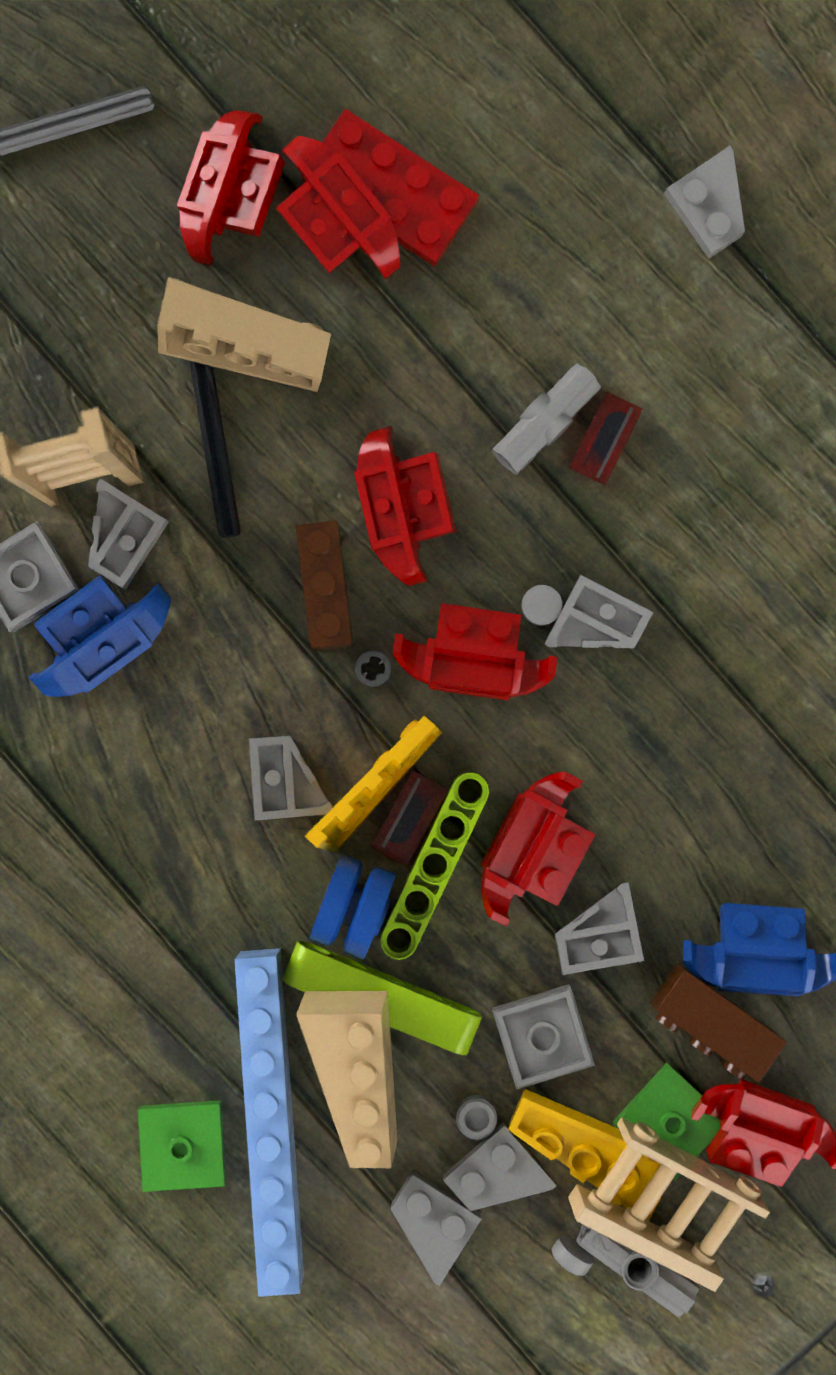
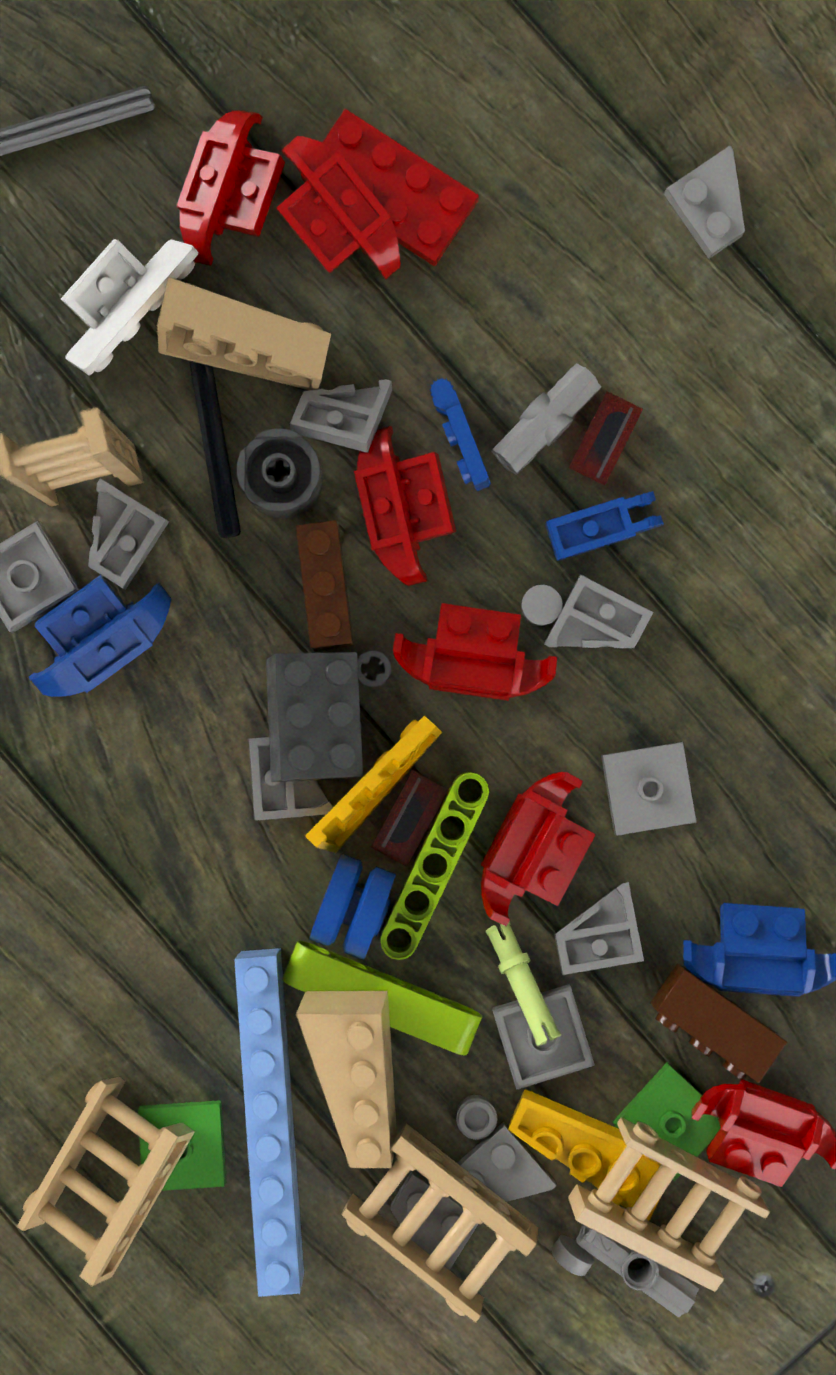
none -> tan fence [17,1077,195,1286]
none -> white bracket [61,239,198,375]
none -> dark grey brick [237,428,323,519]
none -> dark grey brick [266,652,363,782]
none -> light grey wing [290,379,392,453]
none -> tan fence [341,1123,538,1323]
none -> blue hinge [430,378,491,491]
none -> yellowish green pin [485,921,561,1046]
none -> blue hinge [545,491,664,561]
none -> light grey plate [601,742,697,836]

